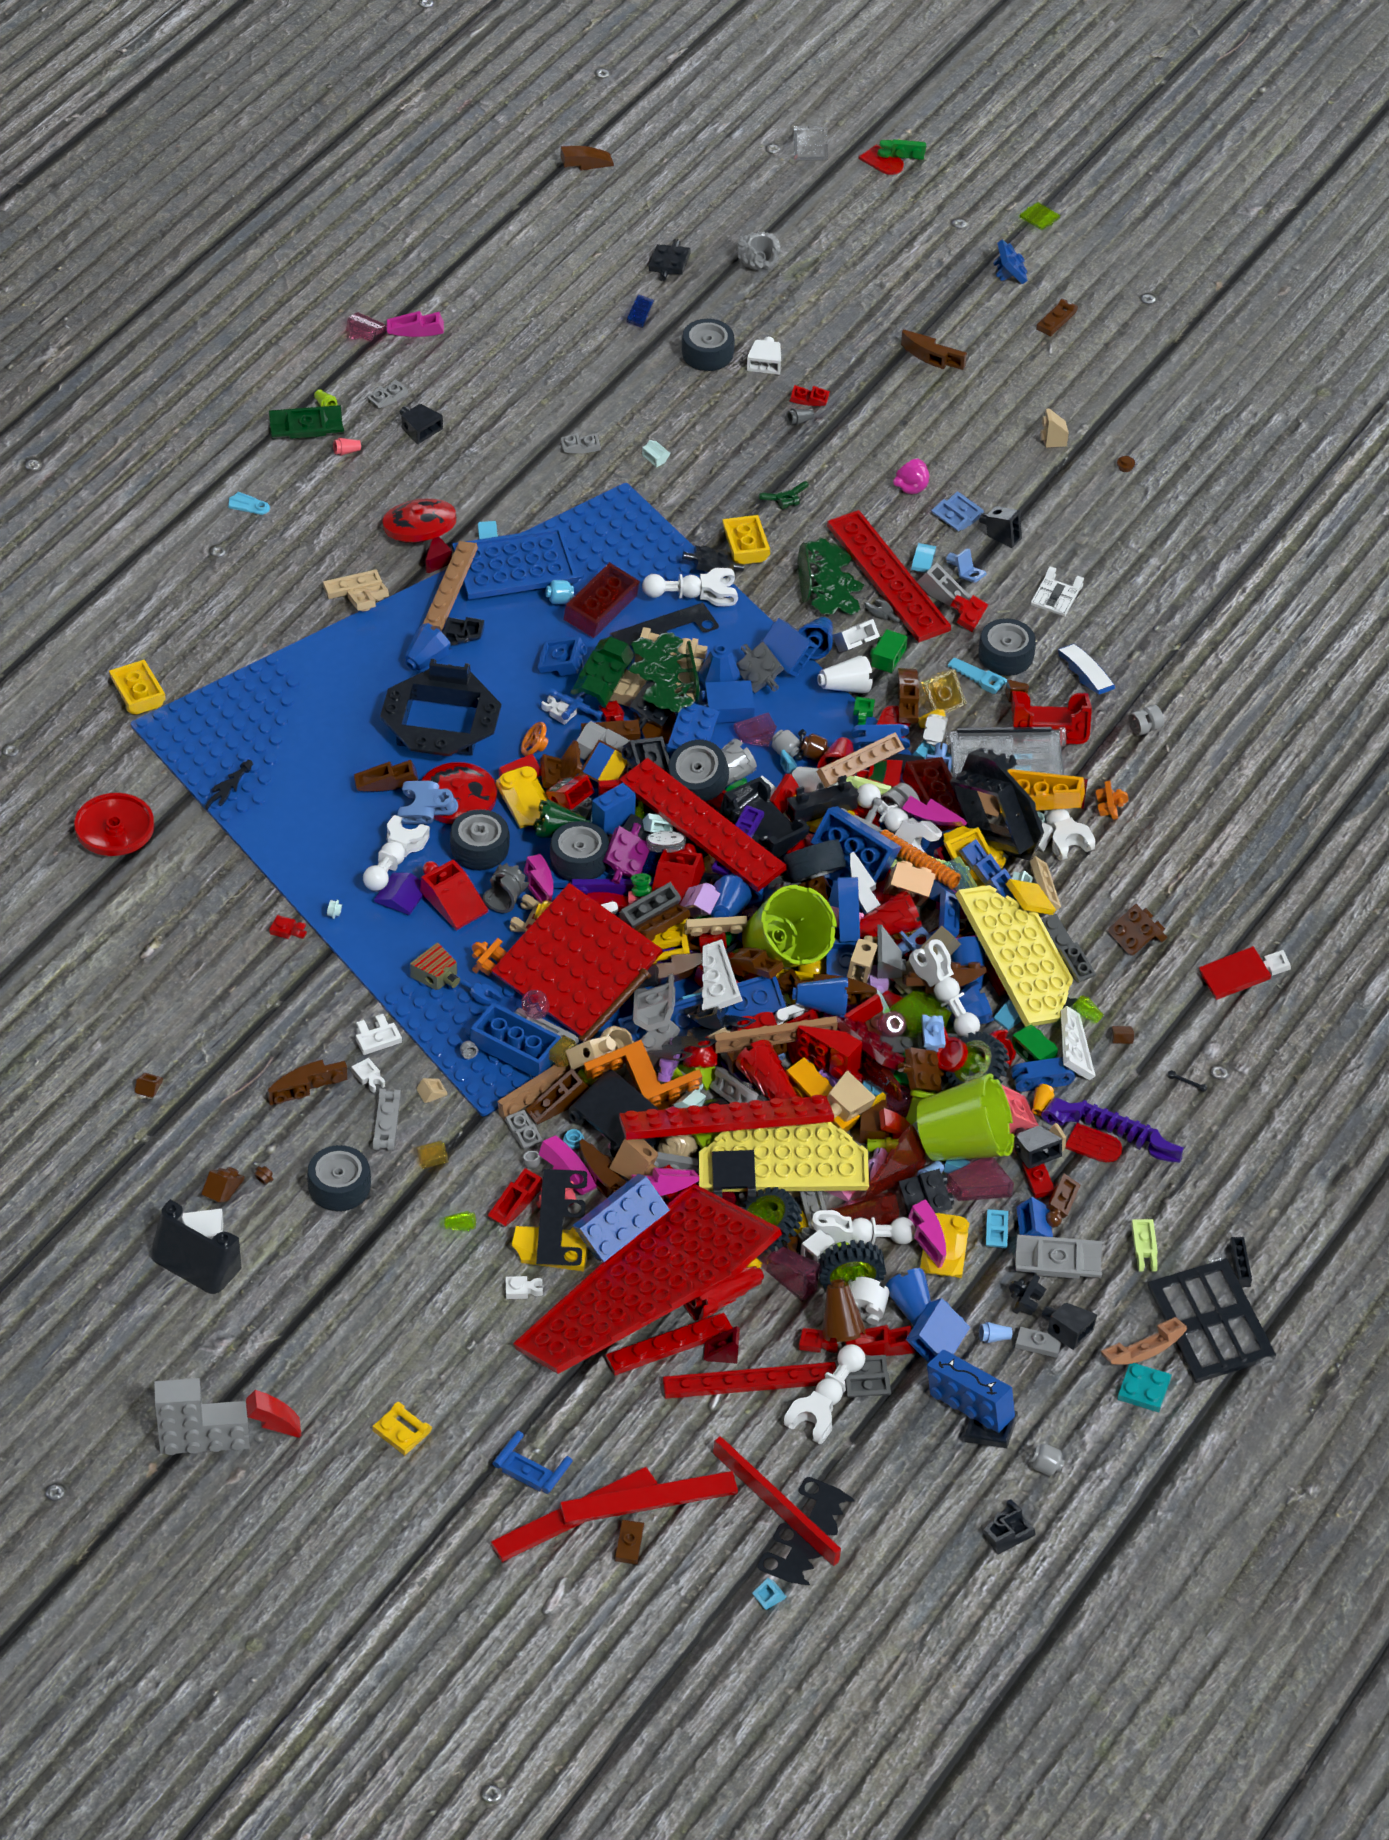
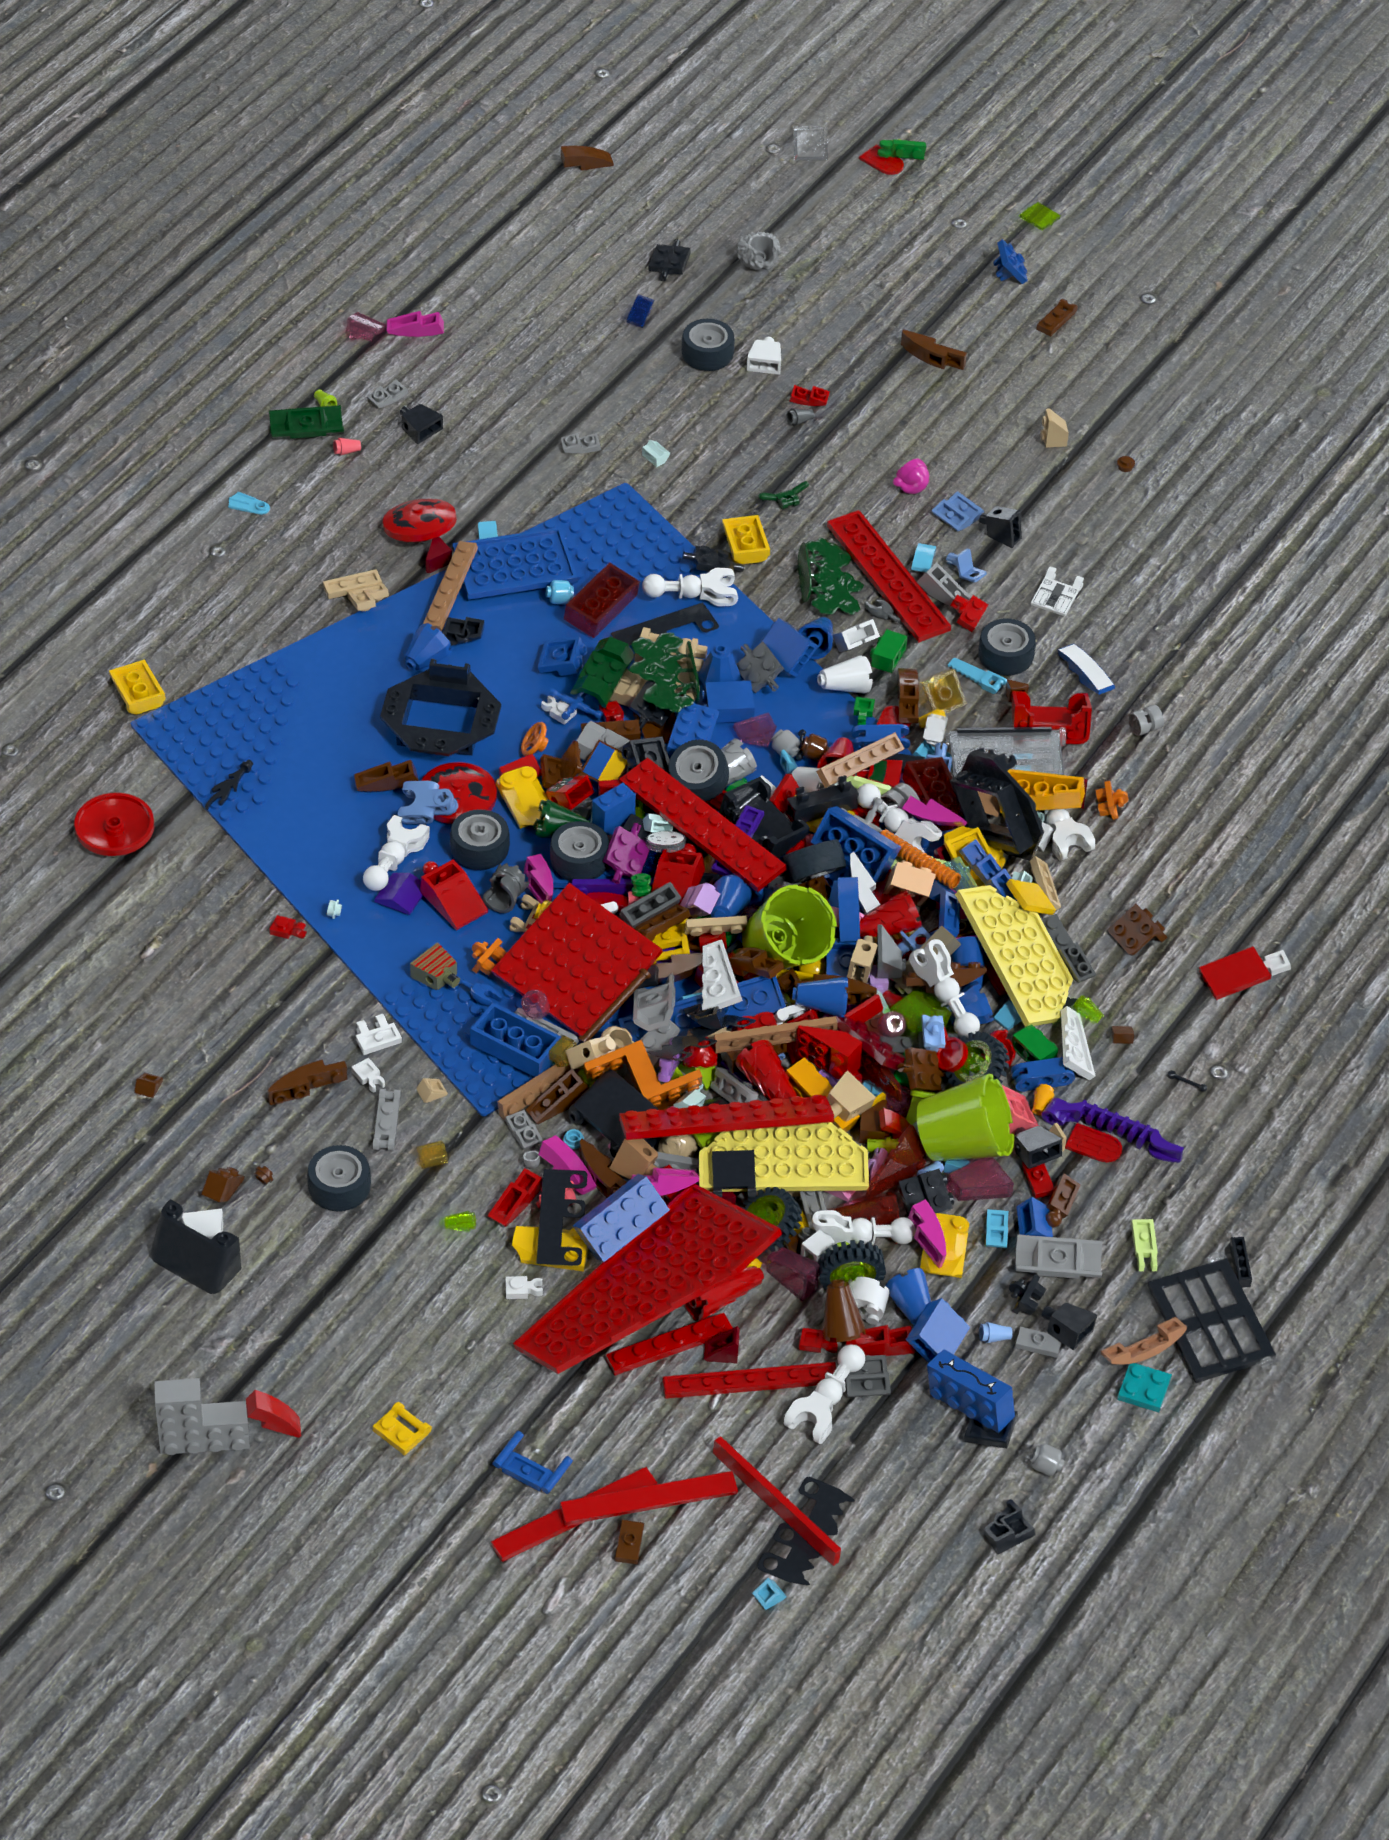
light grey hinge [460,1041,478,1059] -> none

